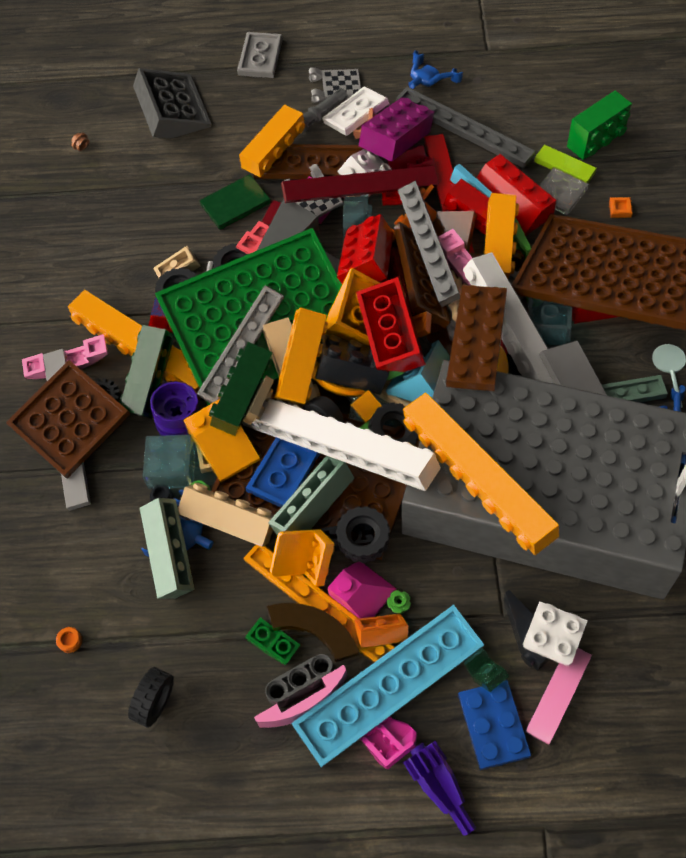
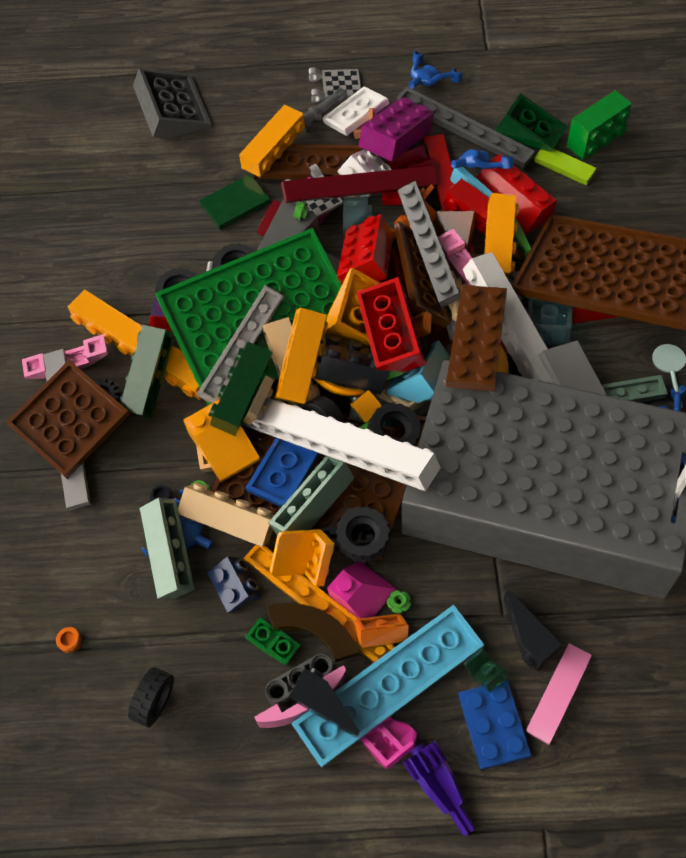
nougat plate [71,132,89,151] -> none
clear light blue brick [143,435,195,489] -> none
dark purple wheel [150,381,200,441] -> none
tan slope [154,246,200,278] -> none
coral slope [236,221,269,254] -> none
light grey tile [237,32,283,78] -> none
light orange brick [403,392,559,555] -> none
white bracket [523,601,587,666] -> none
clear plate [539,168,589,215] -> none
orange tile [609,197,632,218] -> none
none -> dark blue bracket [208,556,261,613]
none -> black slope [288,667,360,737]
none -> bright green plate [293,201,309,221]
none -> blue piece [451,149,514,169]
none -> dark green slope [495,93,568,152]

